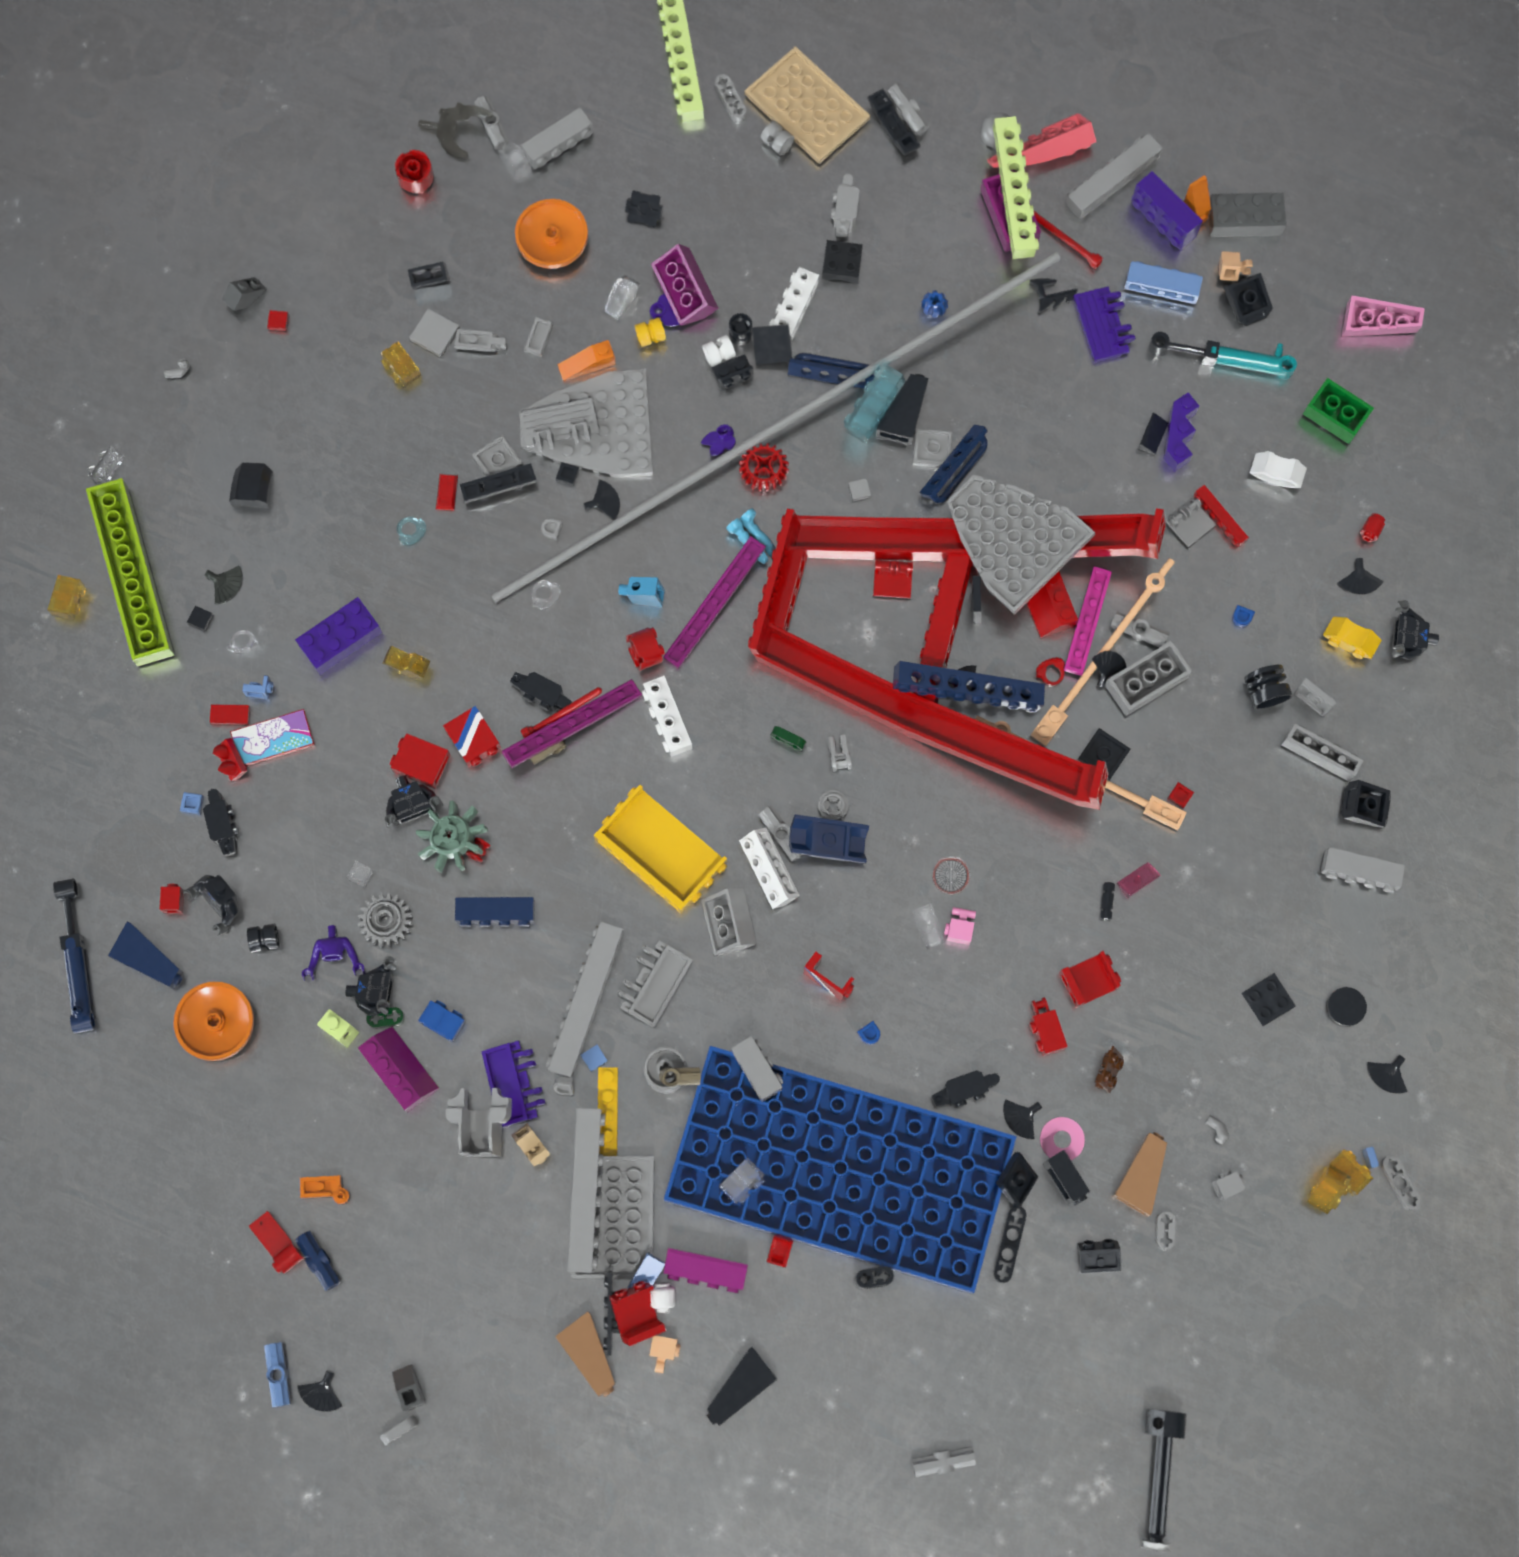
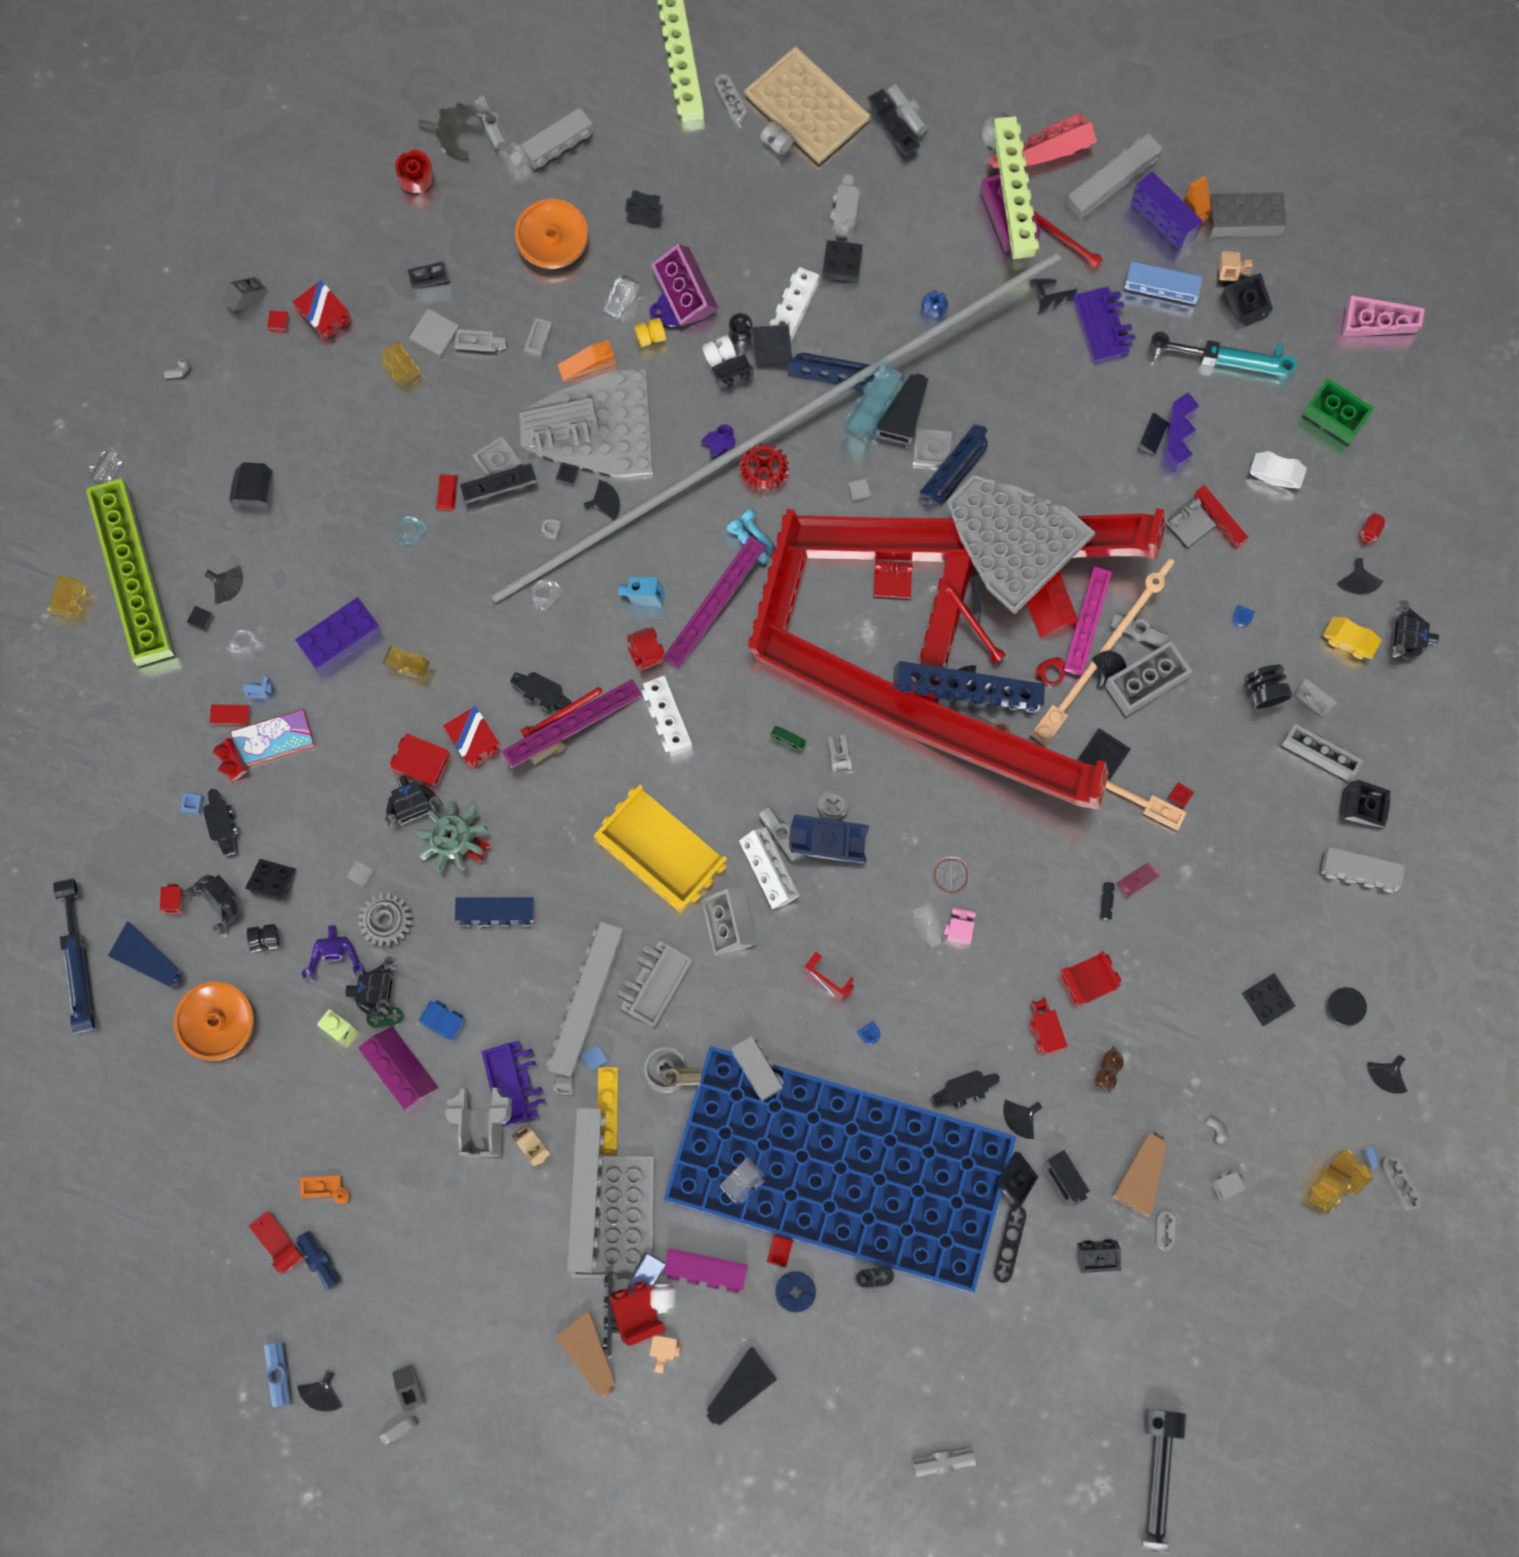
bright pink gear [1040,1117,1085,1160] -> none
none -> black hinge [245,859,296,901]
none -> red panel [292,280,351,340]
none -> dark blue brick [775,1271,816,1313]
none -> red piece [946,585,1006,664]

